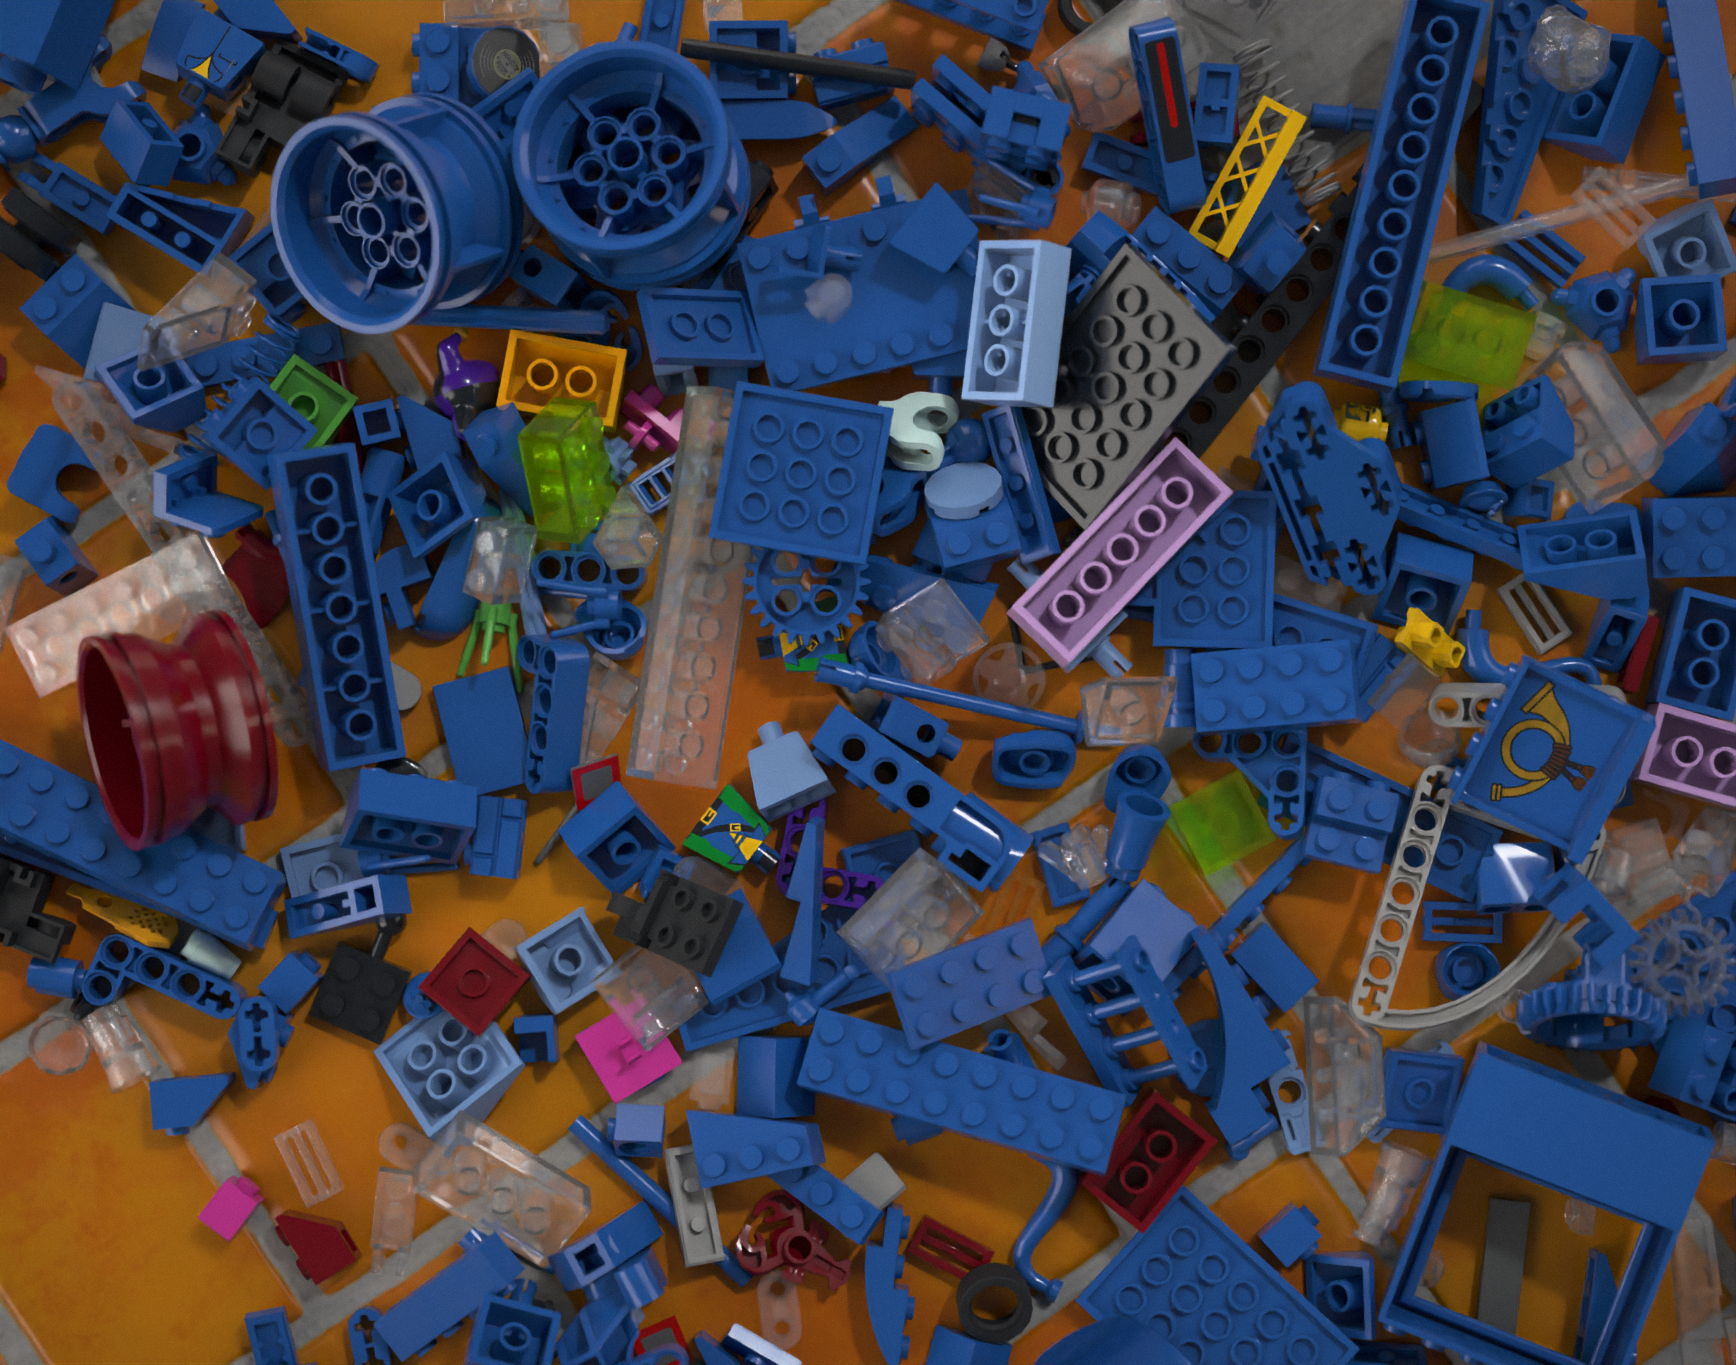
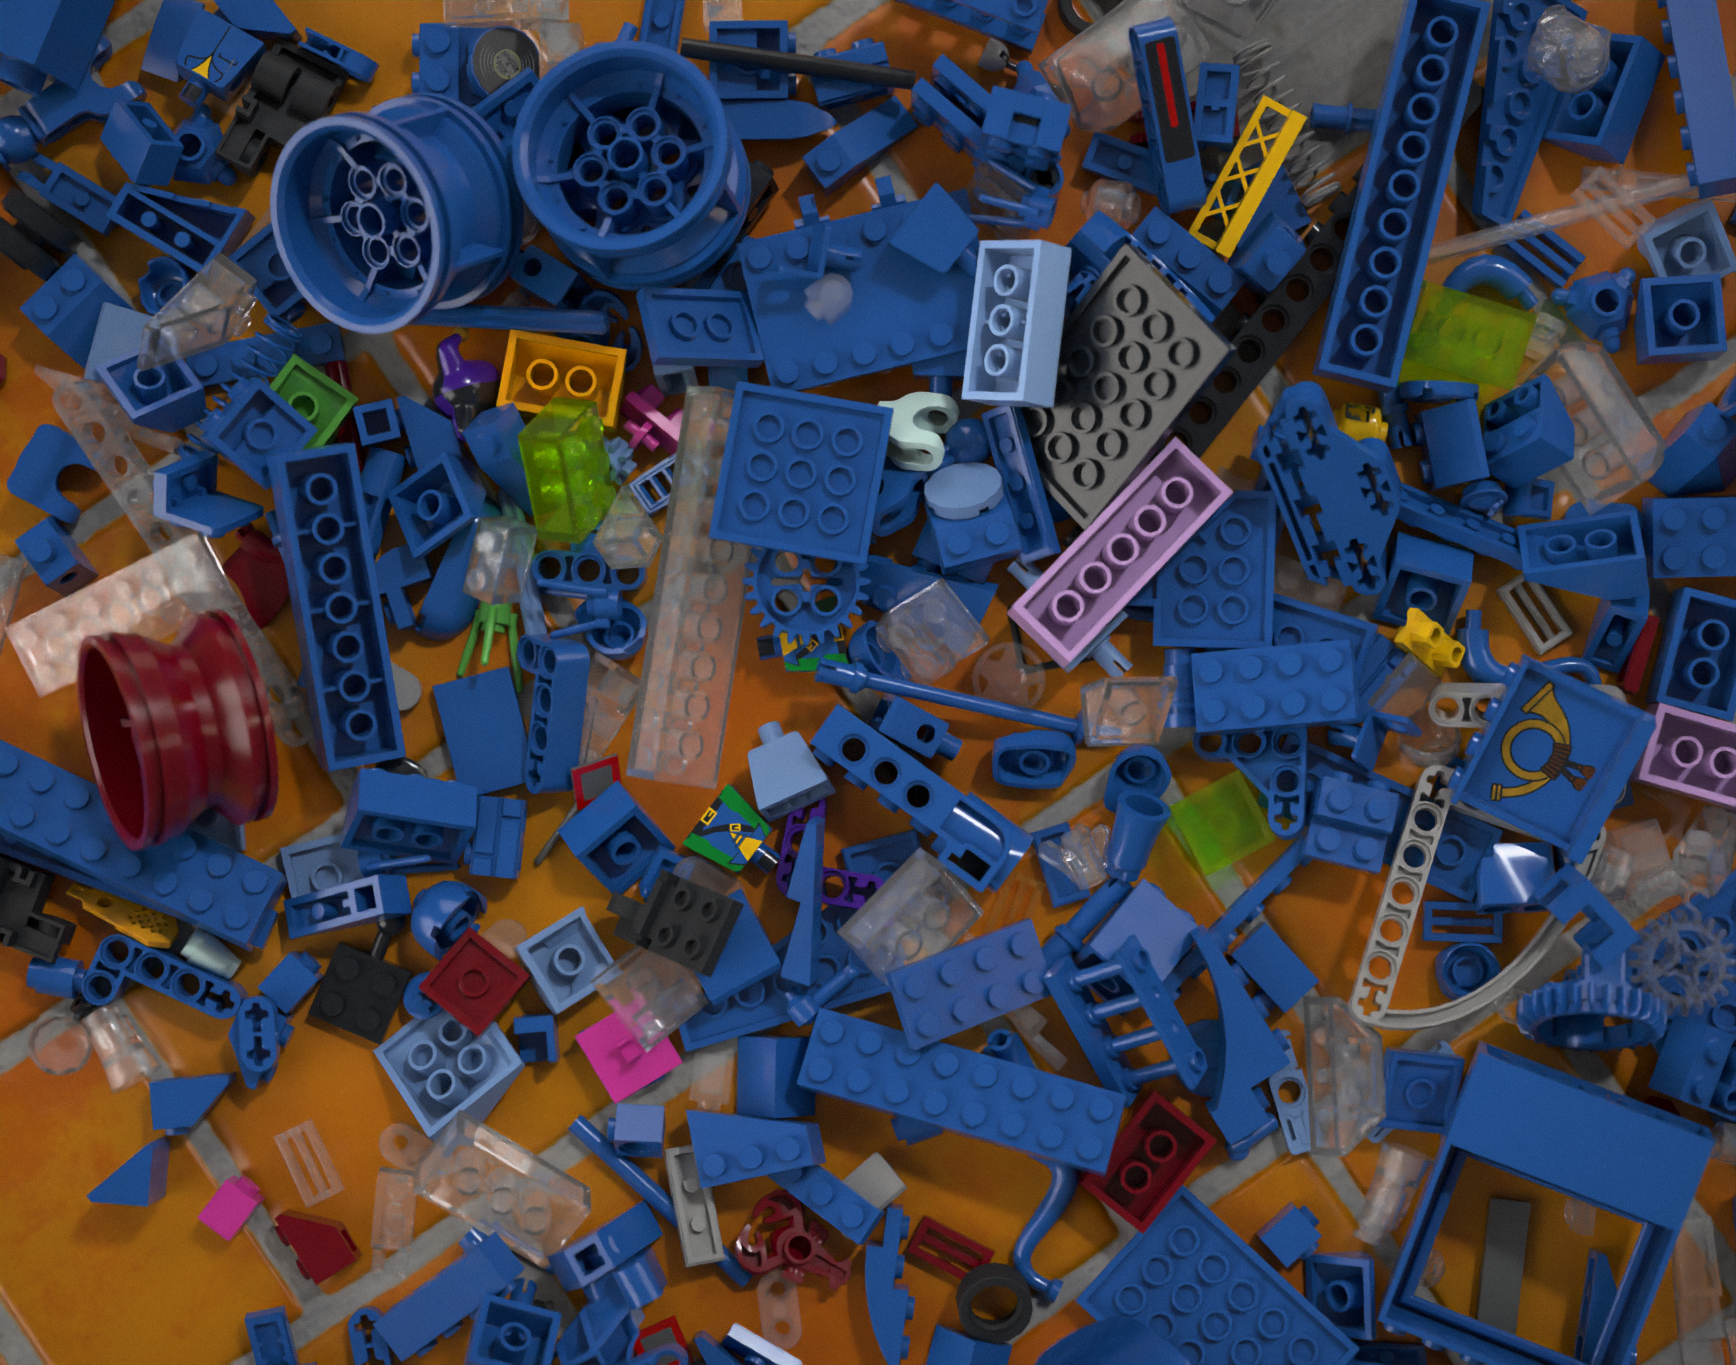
none -> blue slope [87,1135,170,1207]
none -> blue hair [138,256,197,320]
none -> blue cylinder [411,880,487,961]
none -> blue bracket [1328,709,1423,772]

